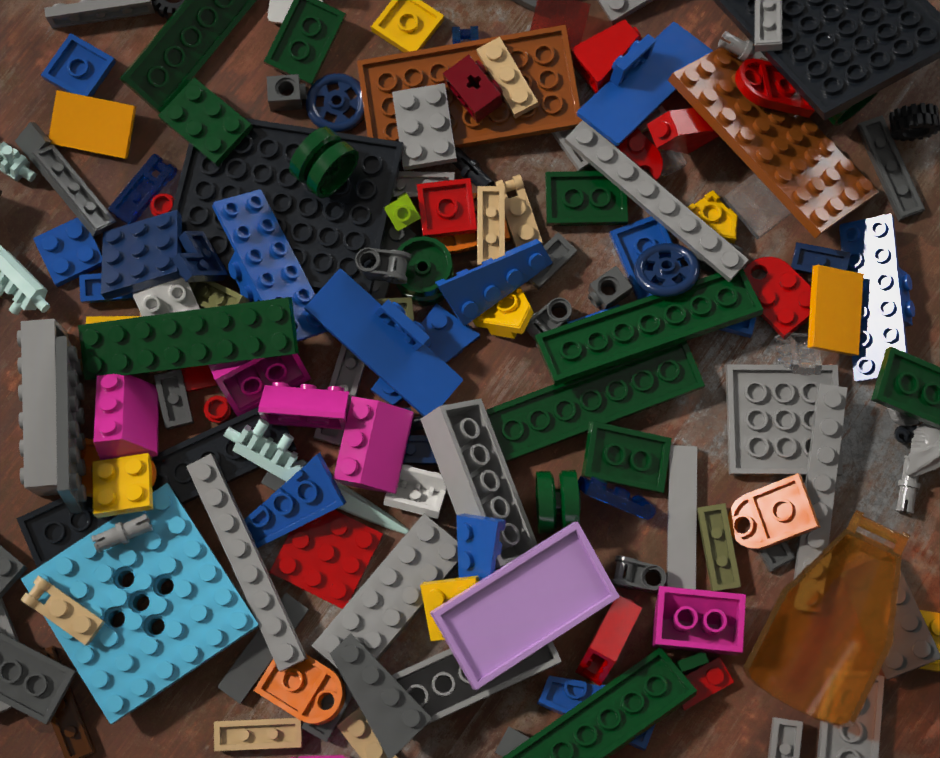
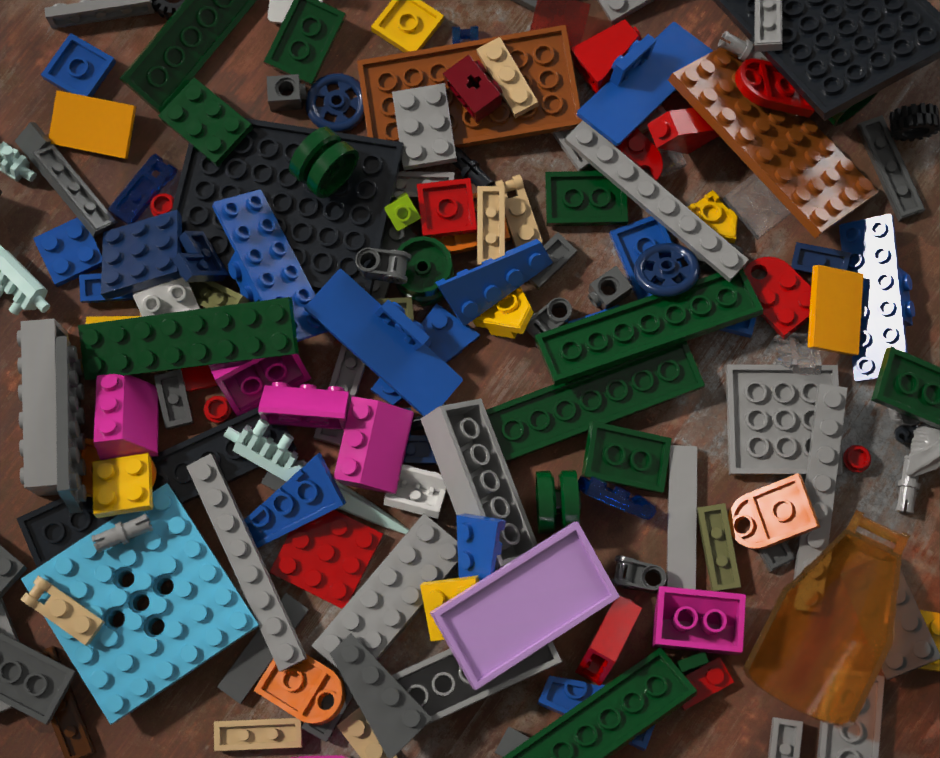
none -> red plate [843,445,871,473]

